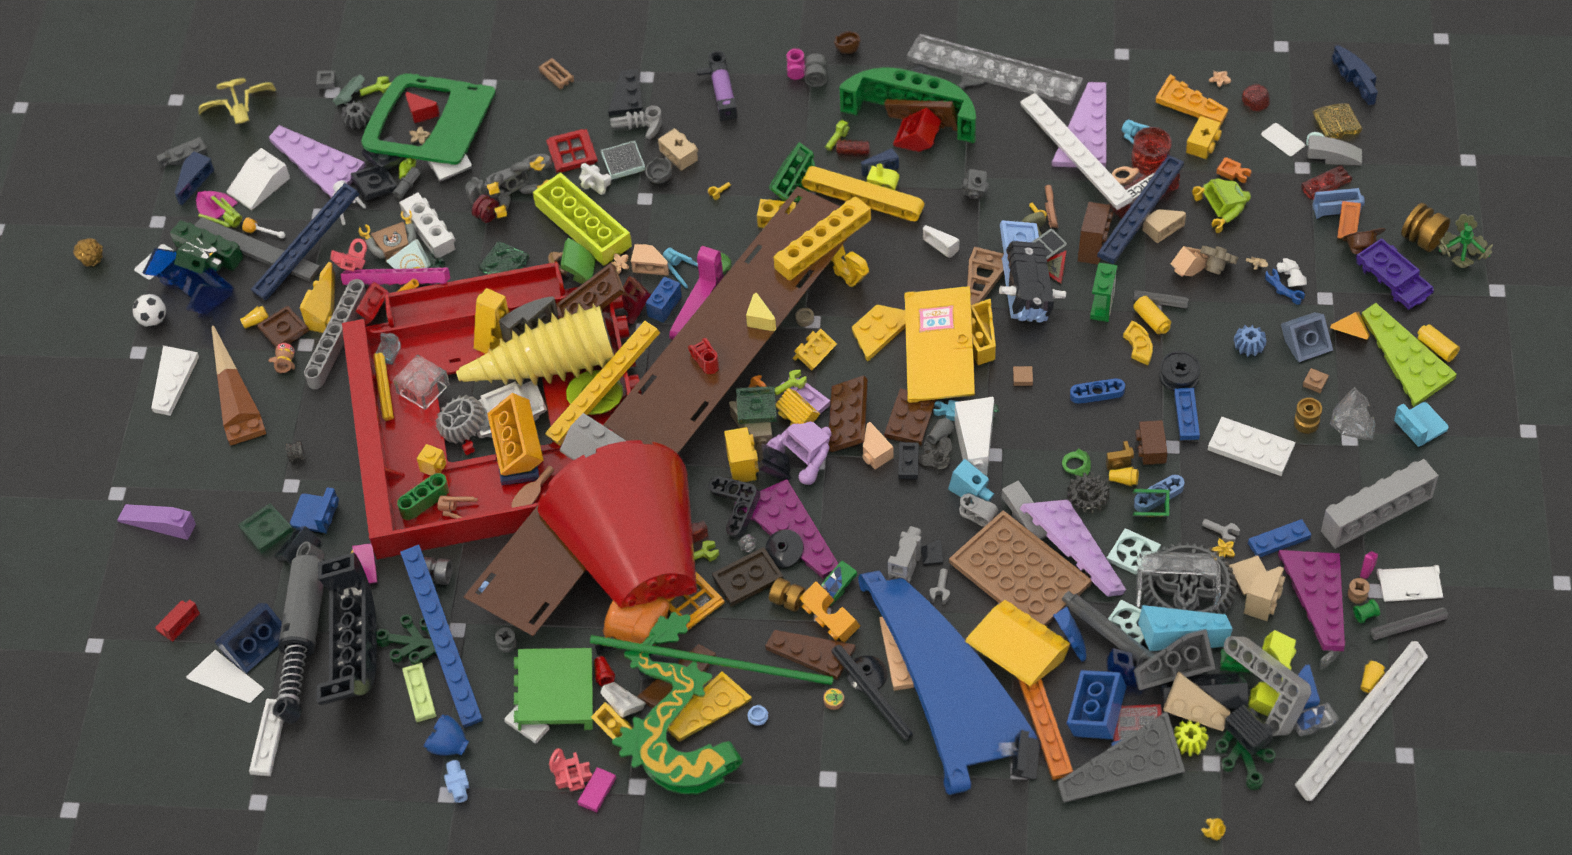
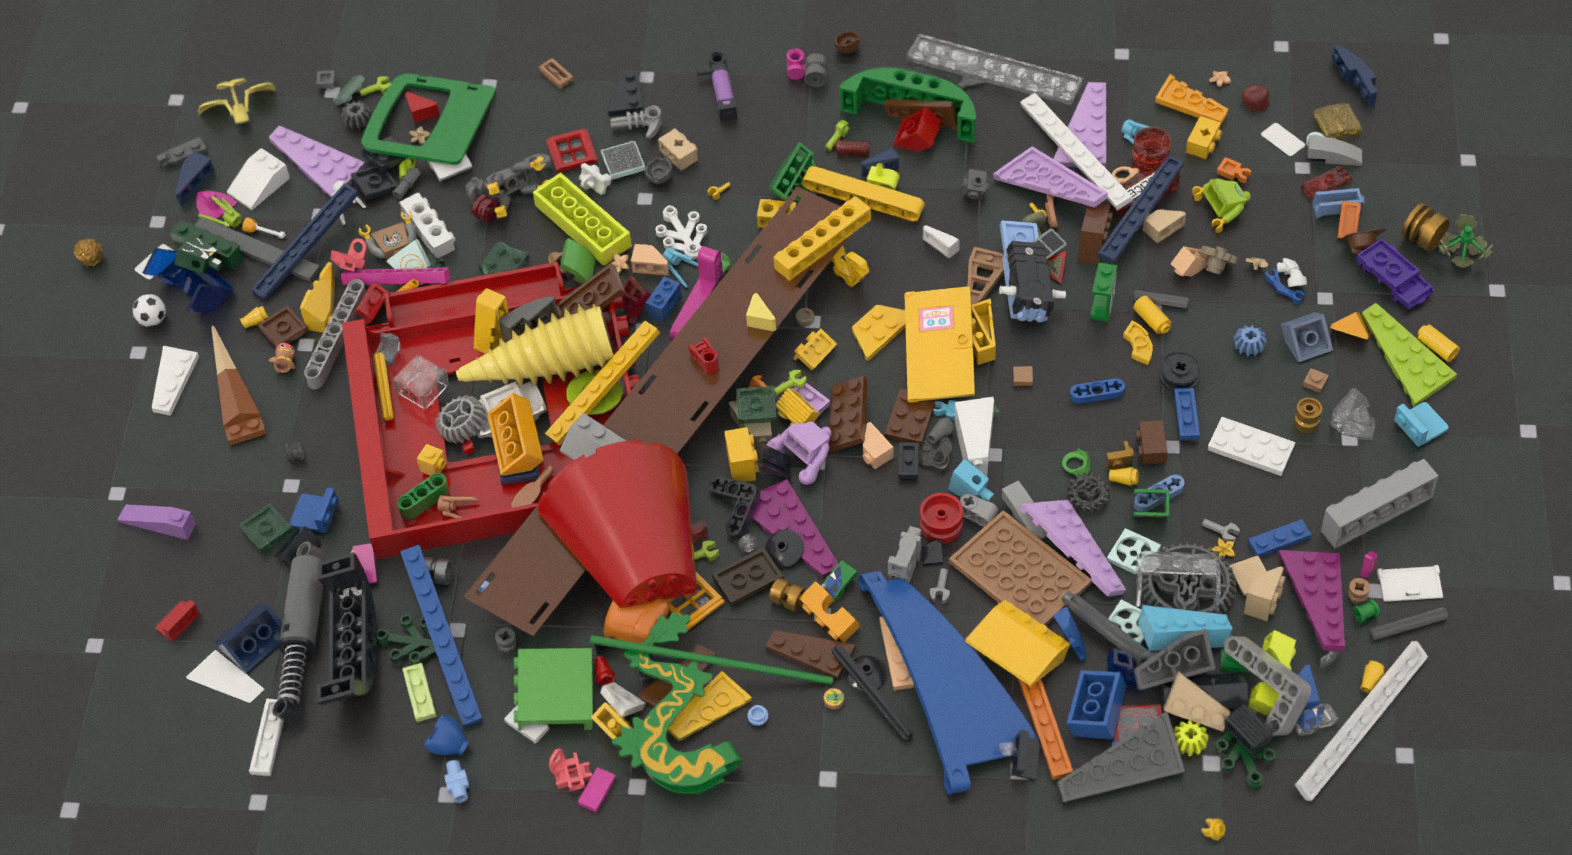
none -> white plant [656,206,707,260]
none -> red wheel [920,493,963,544]
none -> lavender wing [993,146,1108,207]

